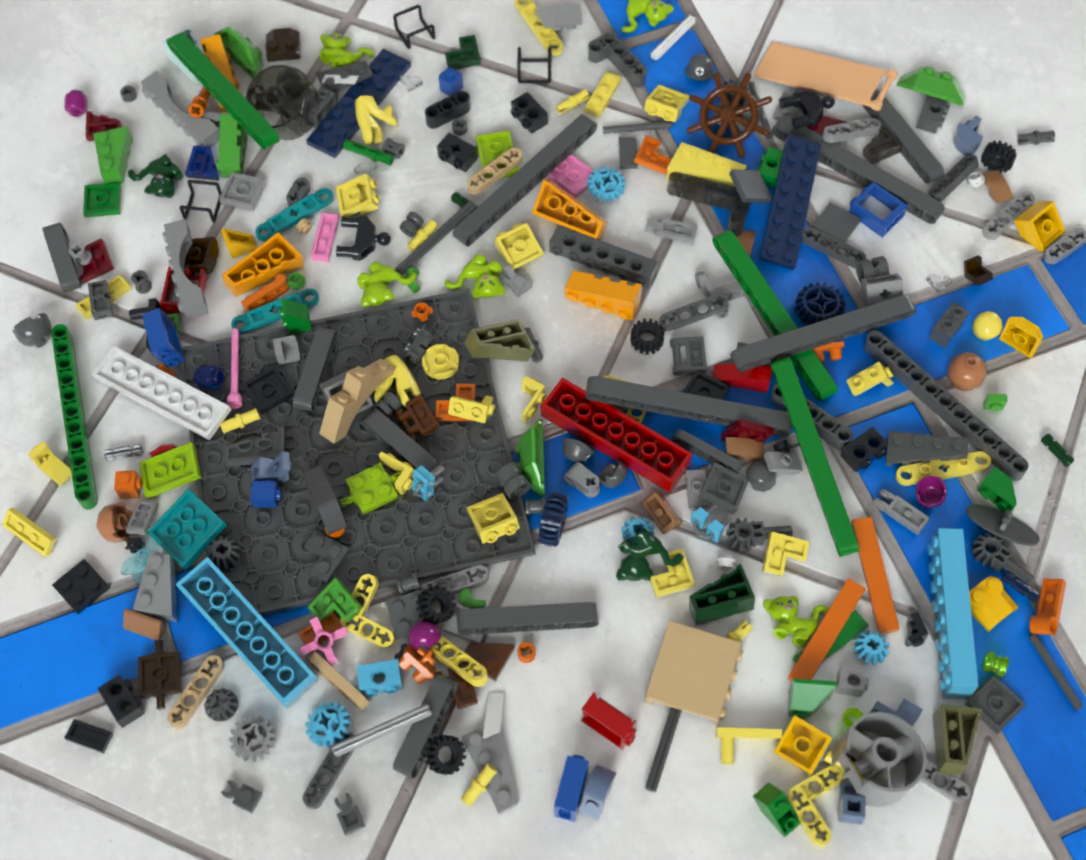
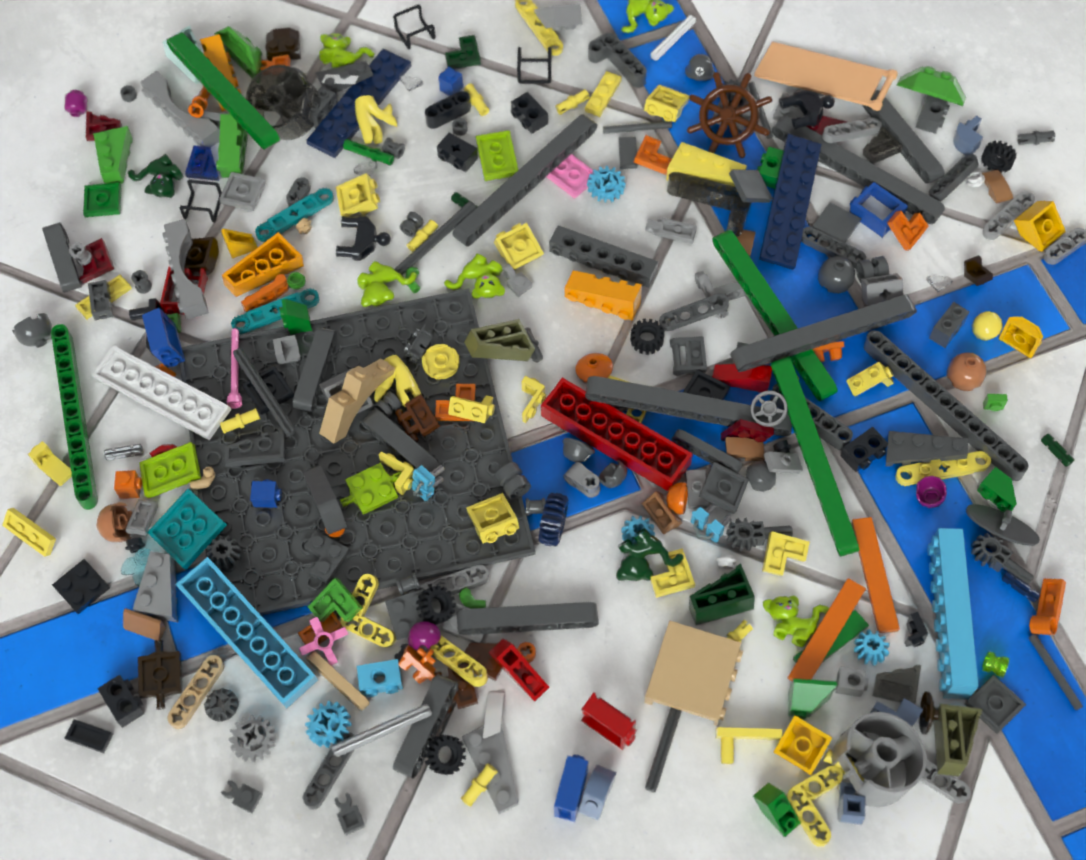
clear blue head [194,364,224,389] -> none
sand blue brick [251,451,292,484] -> none
bright pink tile [310,213,340,262] -> none
orange plate [411,302,433,322] -> none
tan beam [467,148,523,195] -> none
bright green wedge [516,419,545,497] -> none
light orange wedge [532,179,608,239] -> none
dark blue gear [795,282,846,326] -> none
clear neon green plate [843,708,863,728] -> none
light grey hinge [872,489,930,535] -> none
yellow slope [969,576,1019,632] -> none
none -> tan arm [190,467,216,491]
none -> dark grey axle [233,348,296,437]
none -> orange plate [260,55,291,74]
none -> light yellow pin [464,84,489,116]
none -> red slope [488,638,549,702]
none -> orange dish [576,353,613,382]
none -> orange piece [667,482,688,515]
none -> light grey wheel [751,391,788,427]
none -> dark grey cylinder [818,256,855,294]
none -> clear smoke wing [872,665,921,704]
none -> orange plate [887,210,929,250]
none -> dark brown dish [919,691,939,735]

